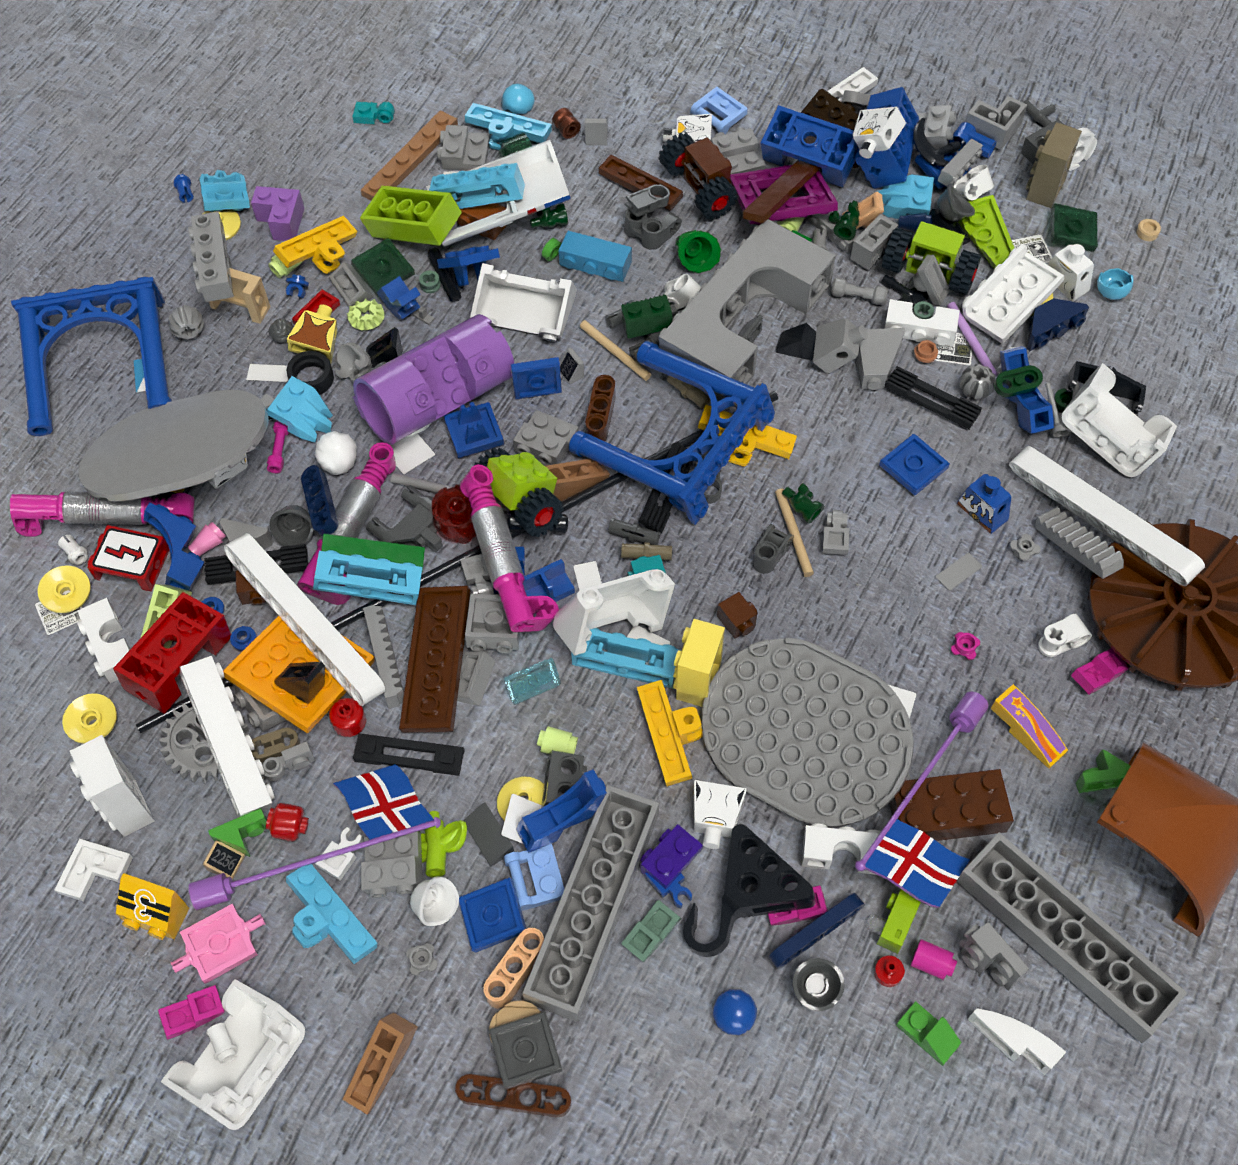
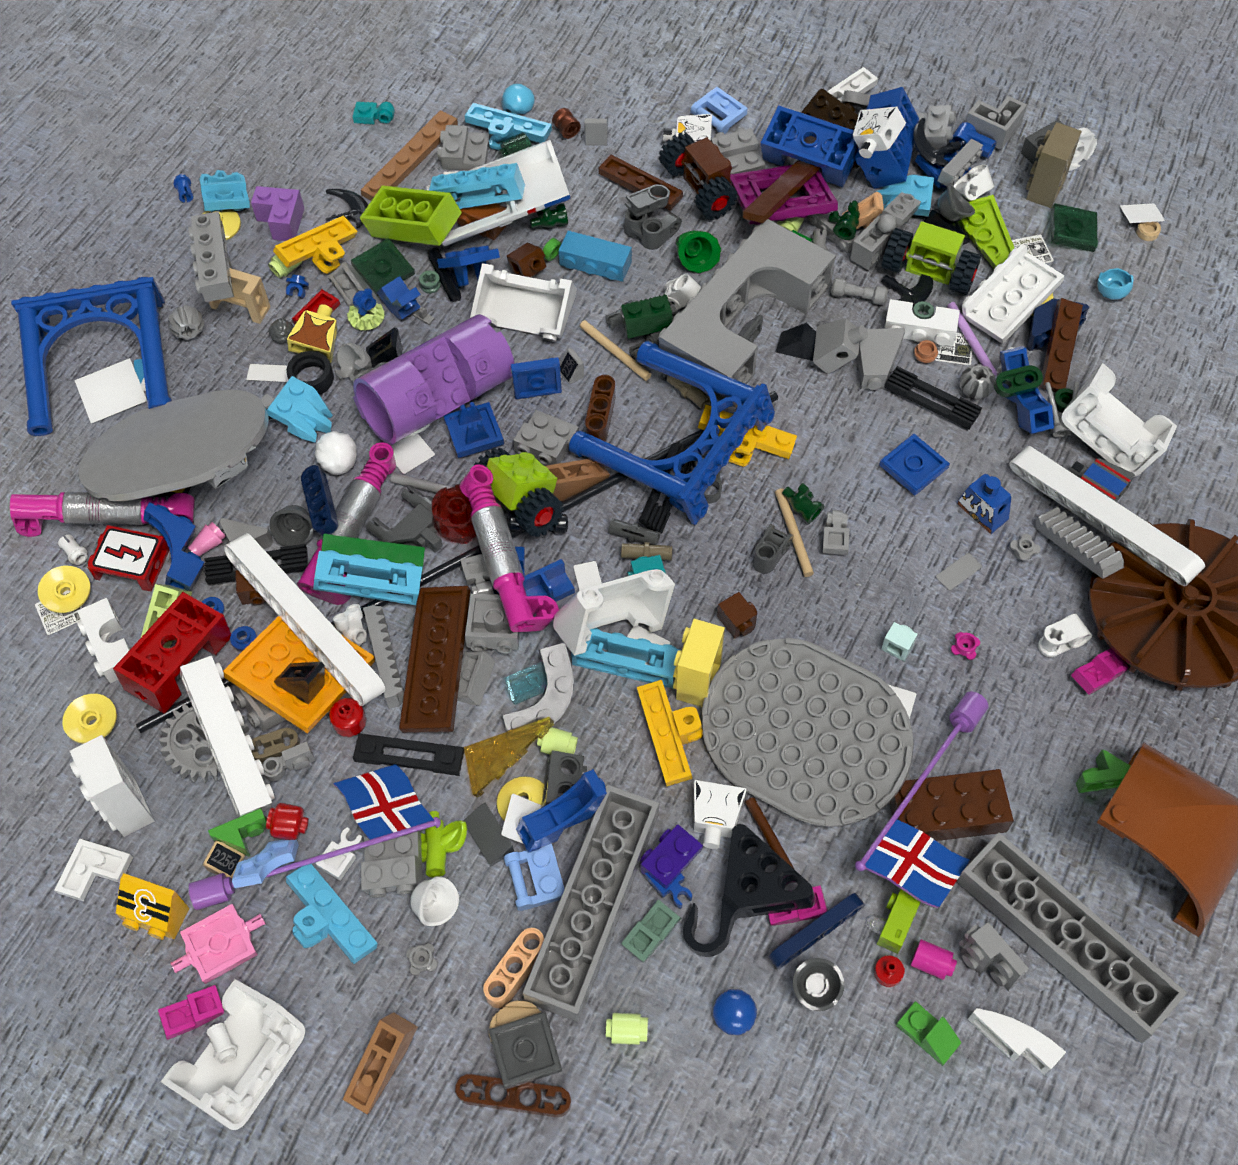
dark pink bar [267,420,289,473] -> none
blue plate [459,877,526,953] -> none
white arch [801,823,881,875] -> none
dark blue cone [898,213,932,233] -> none
light grey tile [913,255,950,306] -> none
slope [991,684,1068,769] -> none
dark grey piece [1023,100,1056,127] -> none
white torso [1048,244,1094,302] -> none
black piece [1066,361,1146,416] -> none
none -> white sticker [75,358,147,424]
none -> light blue tile [232,840,299,888]
none -> black piece [325,189,368,228]
none -> white plate [333,604,367,646]
none -> blue plate [353,288,376,316]
none -> clear yellow wing [464,717,554,798]
none -> plate [501,642,574,741]
none -> reddish brown brick [506,242,547,278]
none -> yellowish green brick [606,1013,648,1045]
none -> reddish brown bar [745,797,794,869]
none -> light grey plate [878,192,921,233]
none -> light aqua plate [881,622,918,662]
none -> reddish brown plate [1039,298,1083,393]
none -> torso [1069,458,1135,502]
none -> white sticker [1120,203,1165,223]

